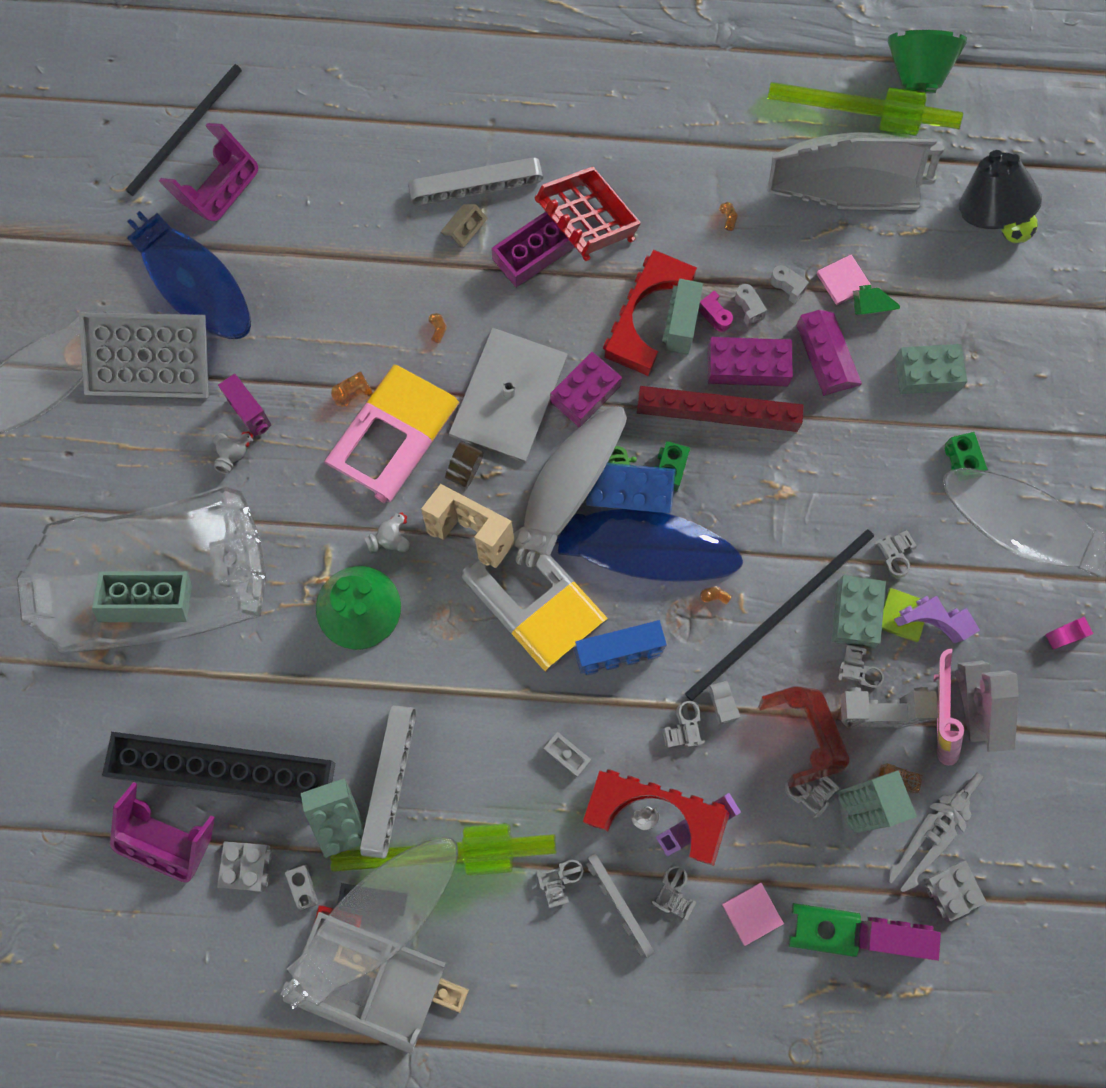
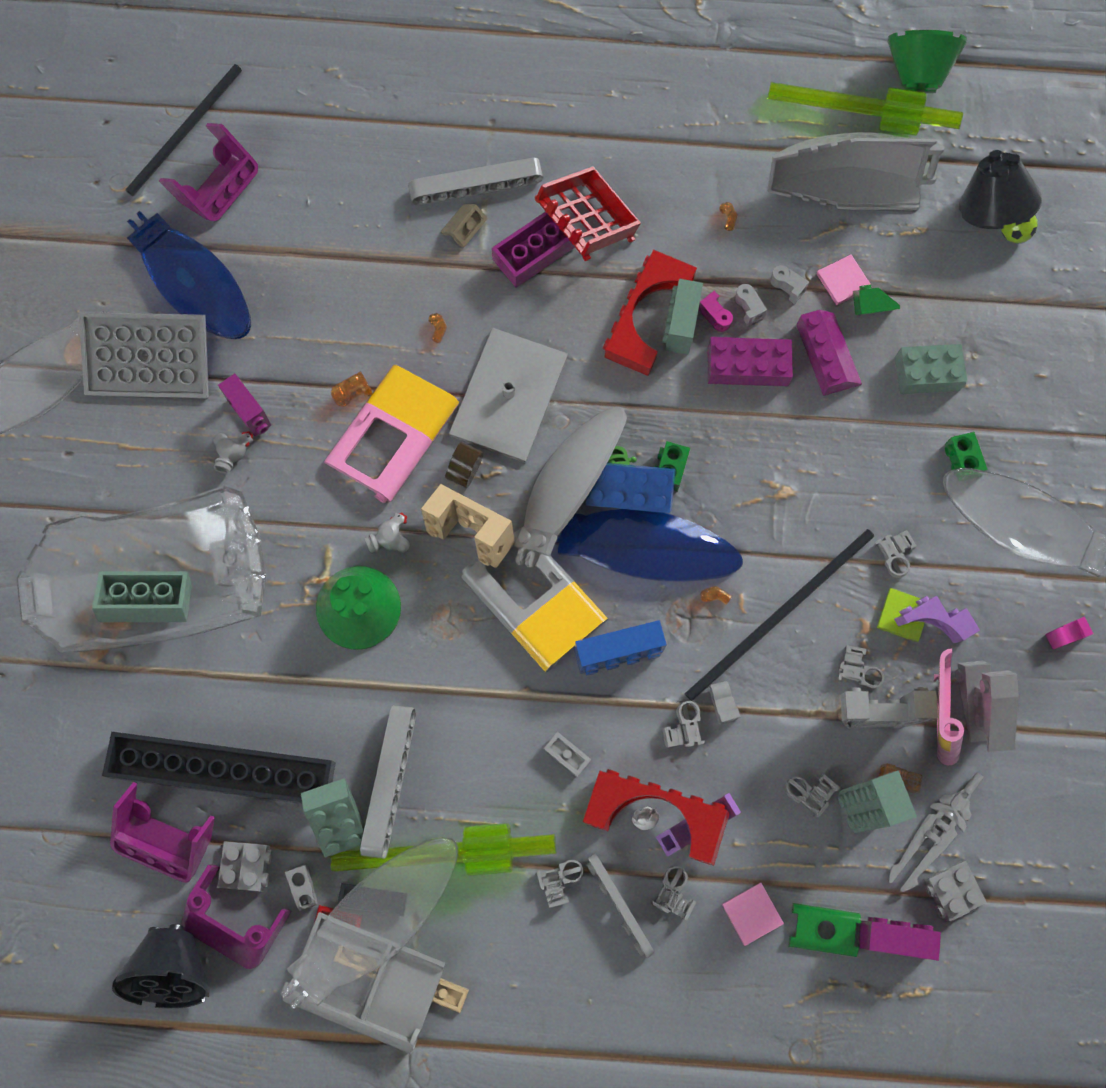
magenta brick [550,352,622,427] -> none
dark red brick [636,386,804,432] -> none
clear red windscreen [758,686,850,788] -> none
sand green brick [832,575,886,648] -> none
none -> black cone [112,924,210,1008]
none -> magenta windscreen [181,865,292,969]

